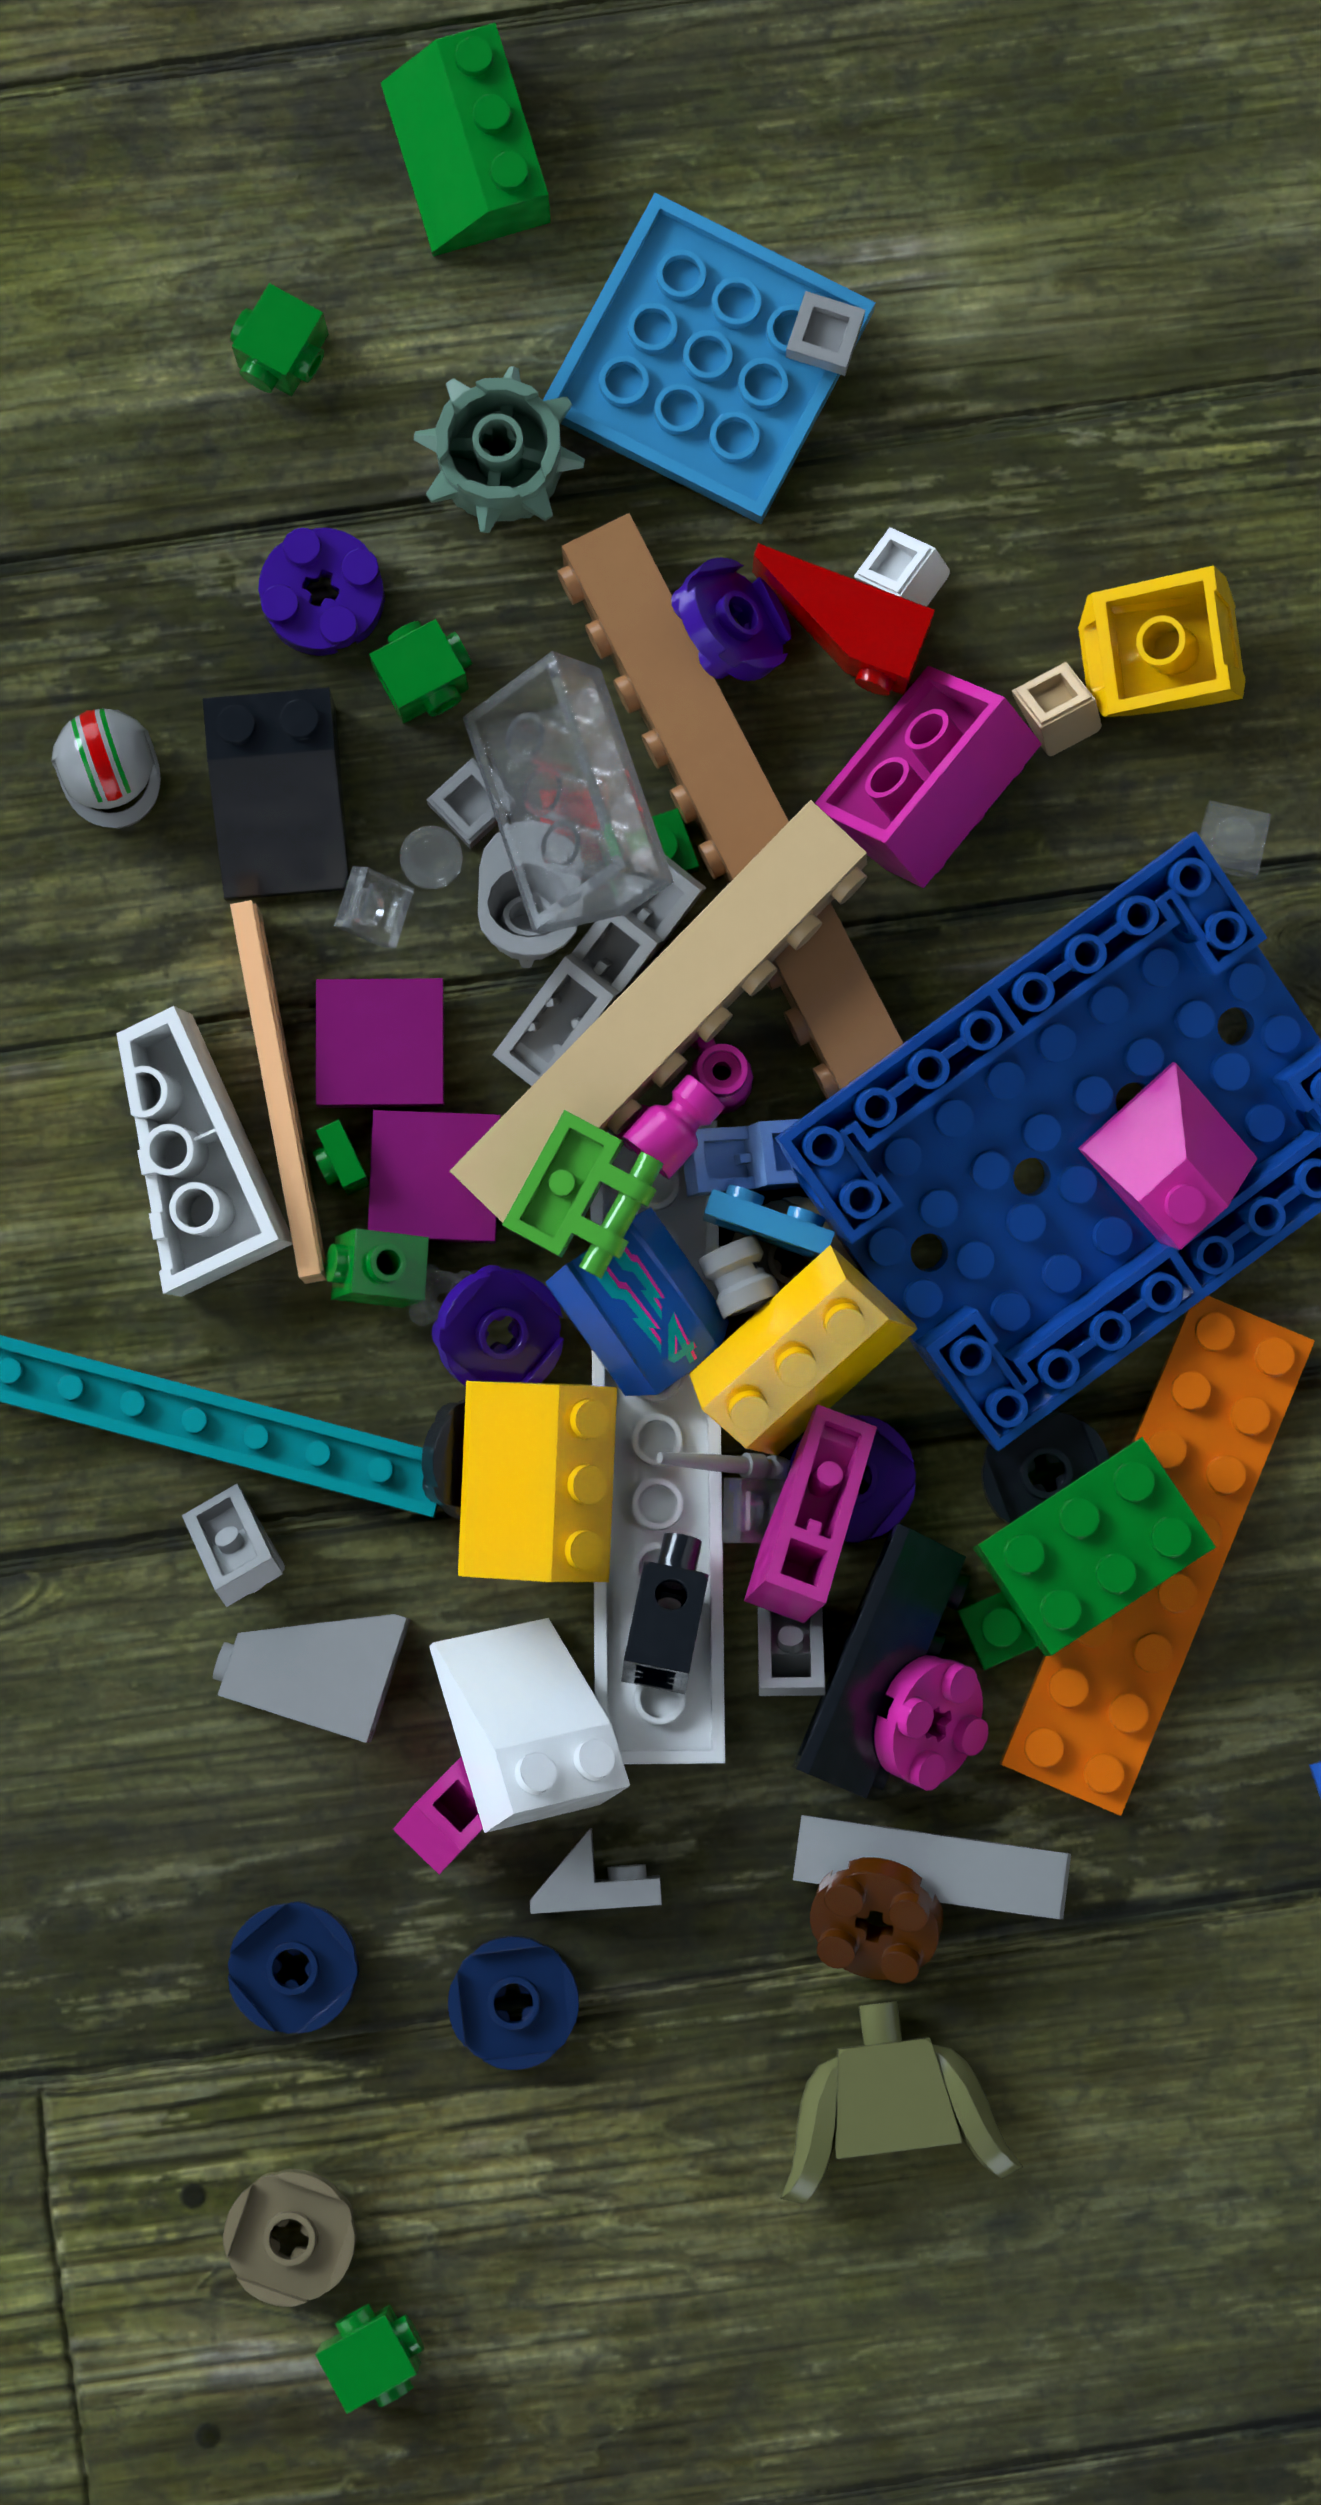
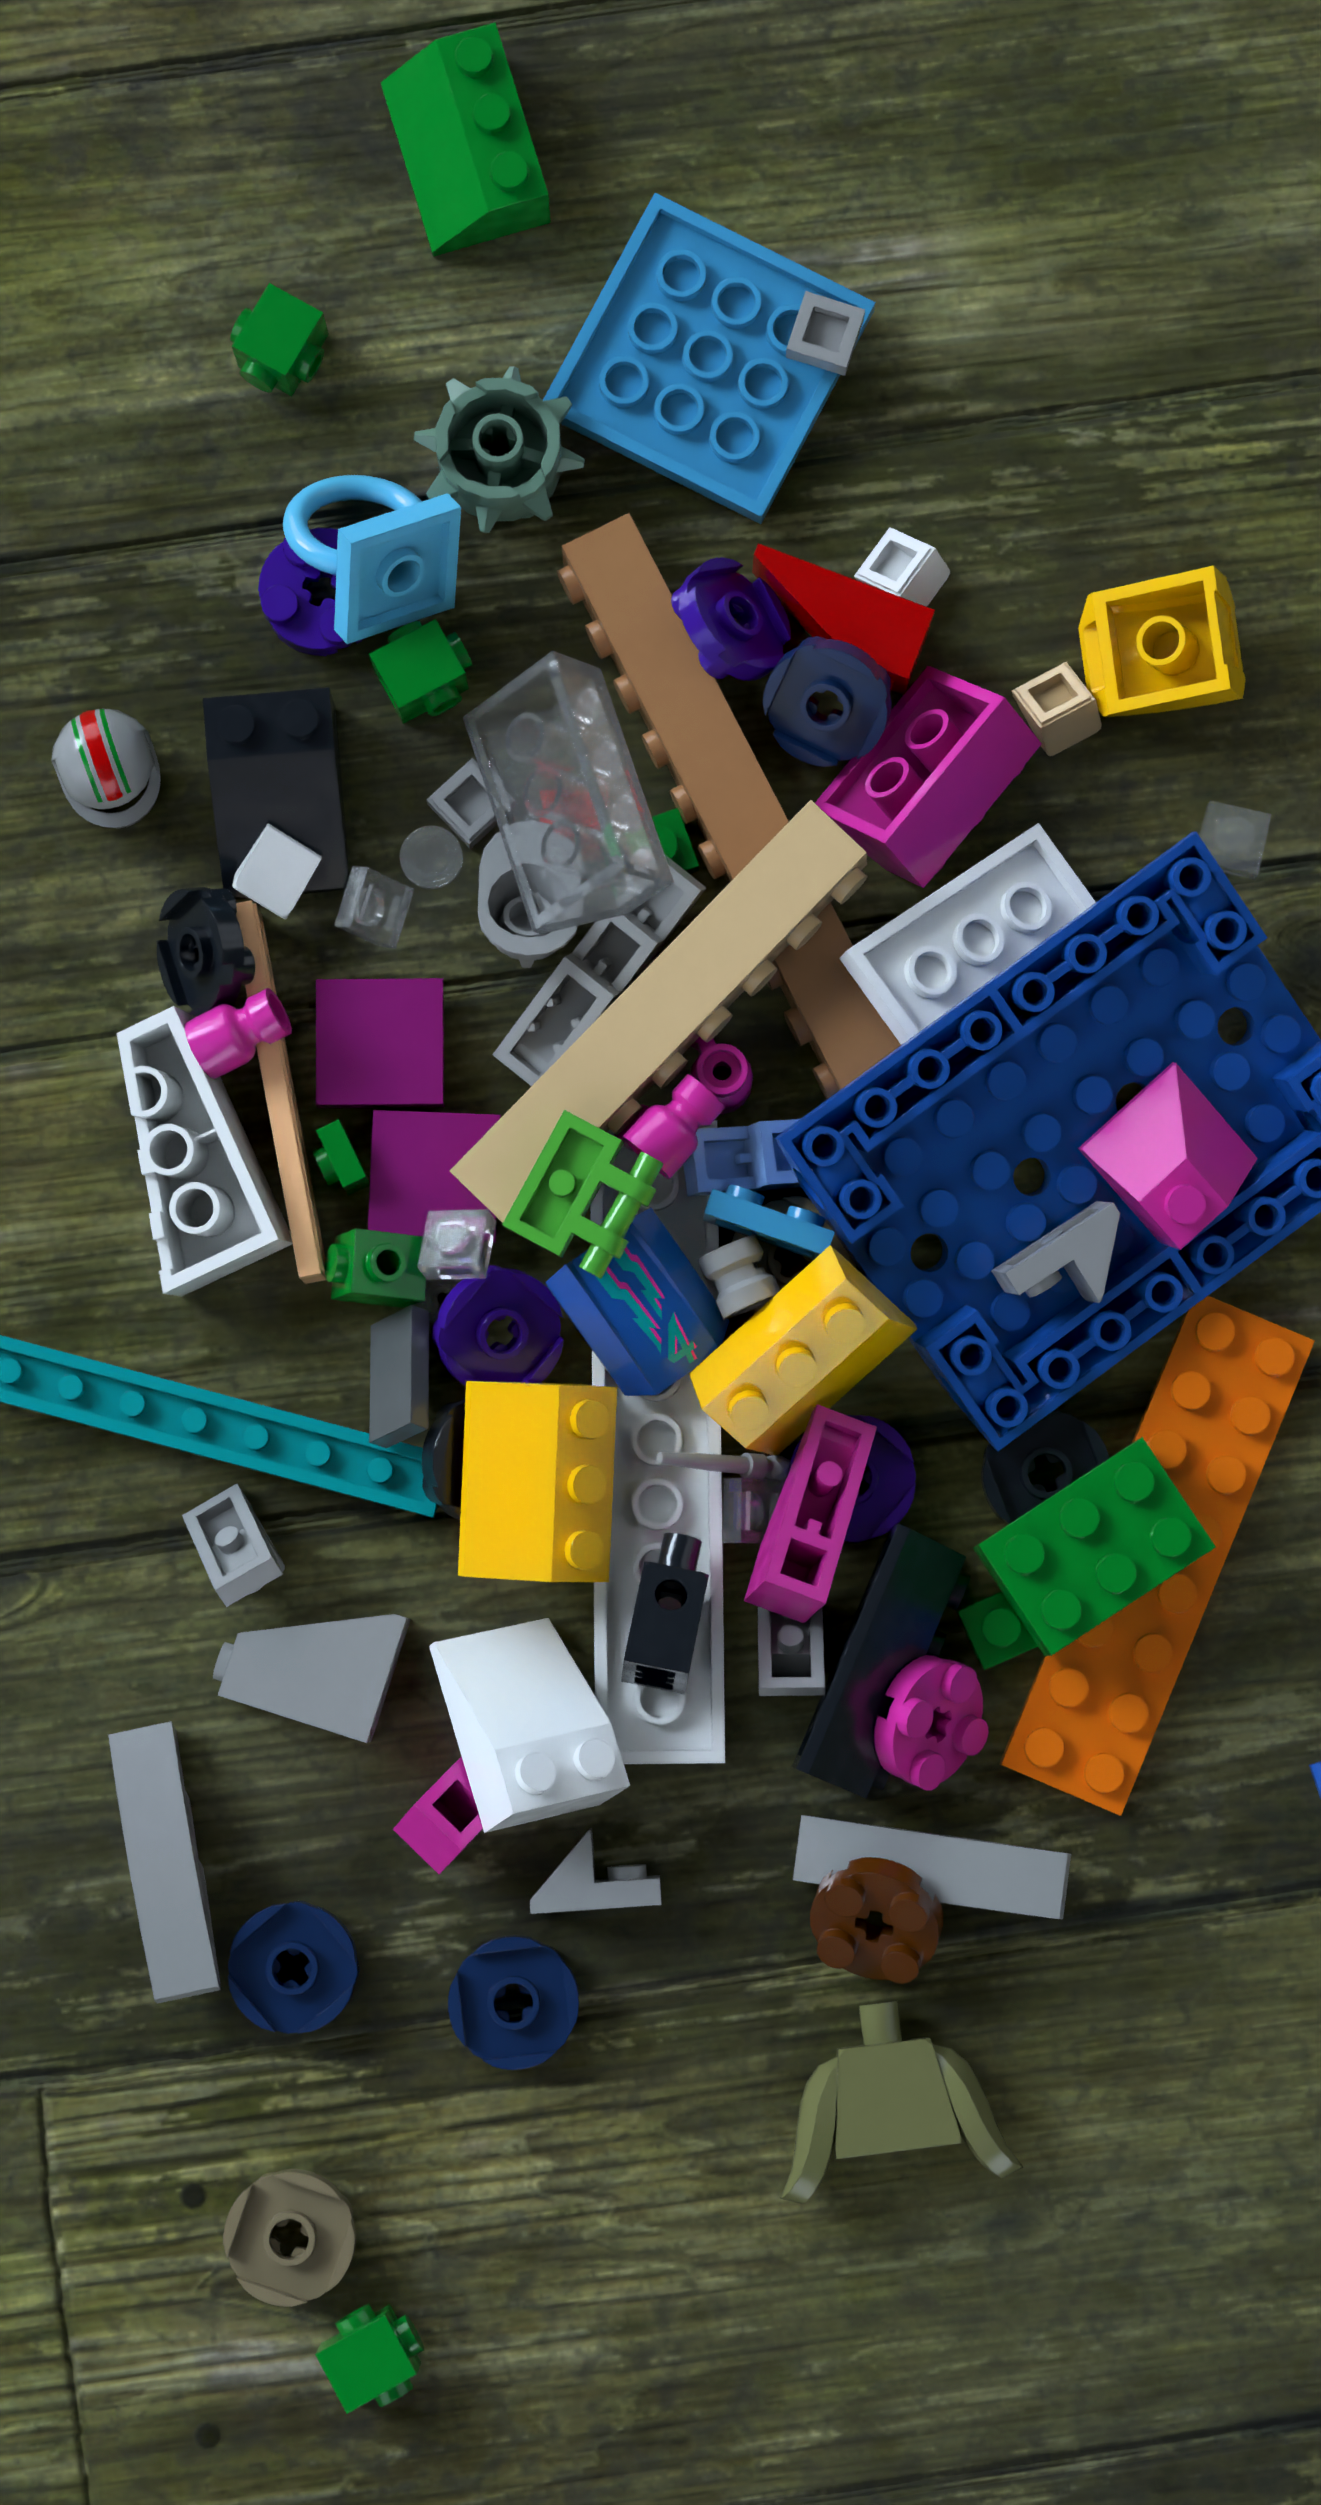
none -> light grey slope [108,1721,221,2004]
none -> black plate [157,887,255,1016]
none -> dark pink piece [184,988,292,1079]
none -> white slope [232,823,322,919]
none -> medium azure tile [283,475,461,644]
none -> dark grey tile [369,1305,429,1448]
none -> clear plate [417,1209,497,1280]
none -> dark blue plate [763,636,892,767]
none -> white plate [839,823,1096,1045]
none -> light grey slope [991,1201,1120,1303]

